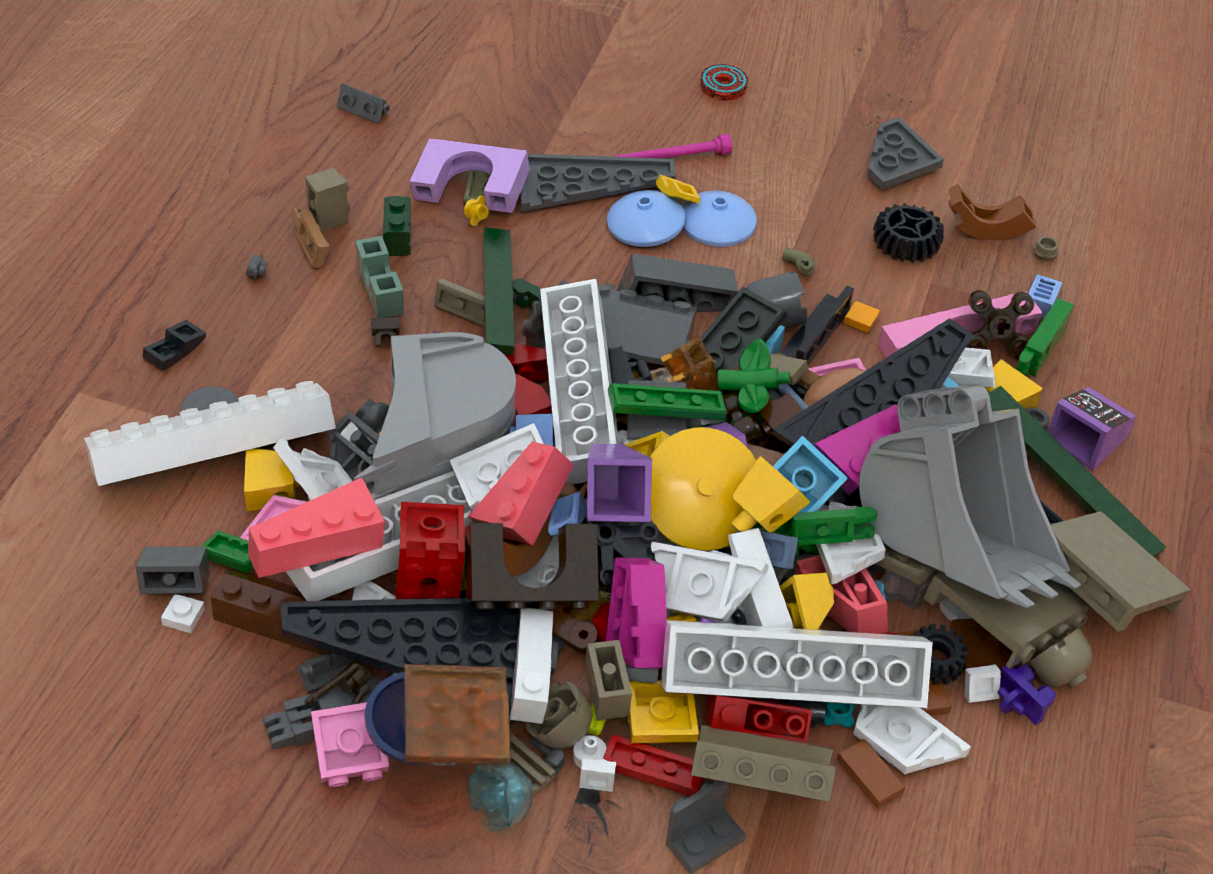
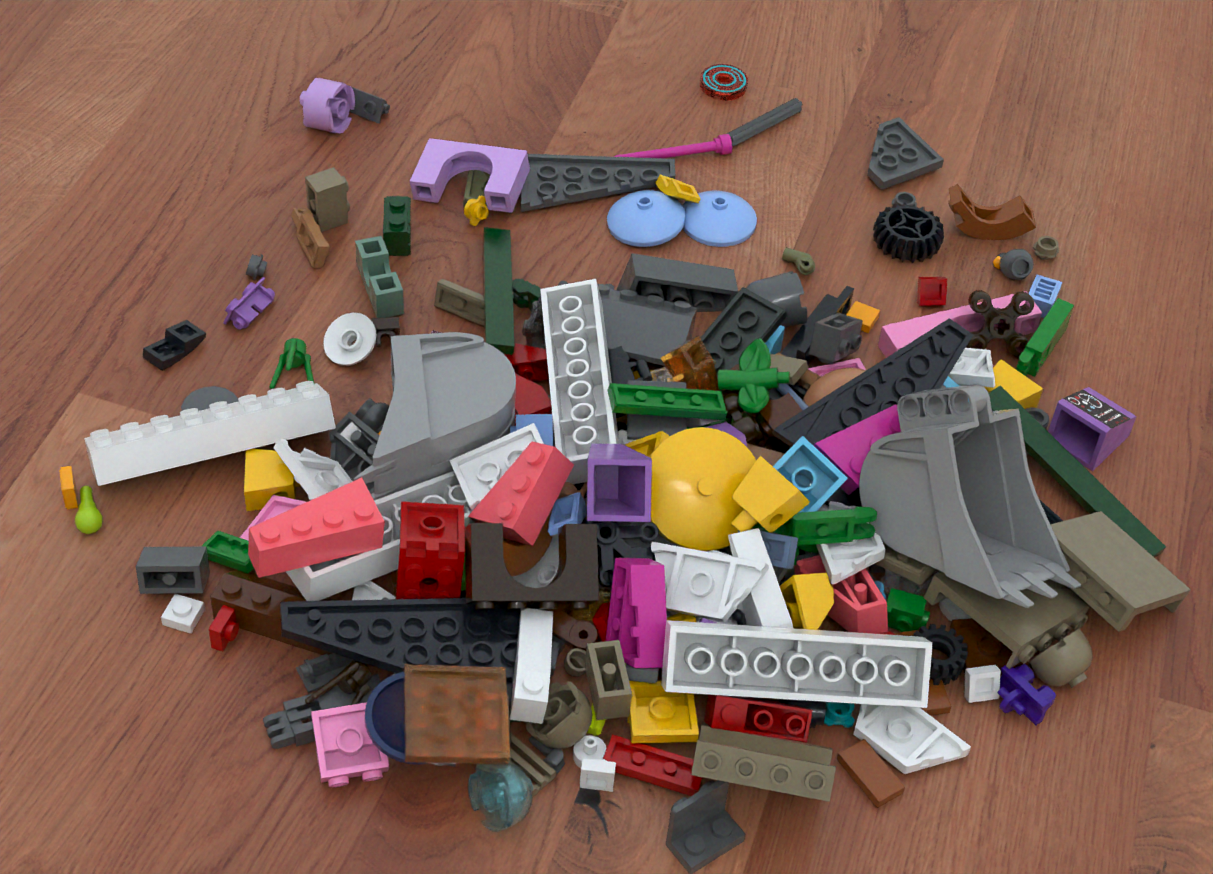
none -> light orange tile [59,466,78,510]
none -> lime piece [75,486,103,534]
none -> red plate [208,605,239,652]
none -> medium lavender hinge [223,277,275,329]
none -> green plant [269,338,314,389]
none -> lavender brick [300,78,355,133]
none -> white dish [324,313,377,366]
none -> dark tan hinge [564,648,586,677]
none -> dark grey axle [727,98,803,147]
none -> dark grey brick [809,313,863,364]
none -> green brick [887,588,930,632]
none -> dark grey plate [891,192,917,207]
none -> red tile [917,277,947,306]
none -> dark grey animal [993,249,1034,280]

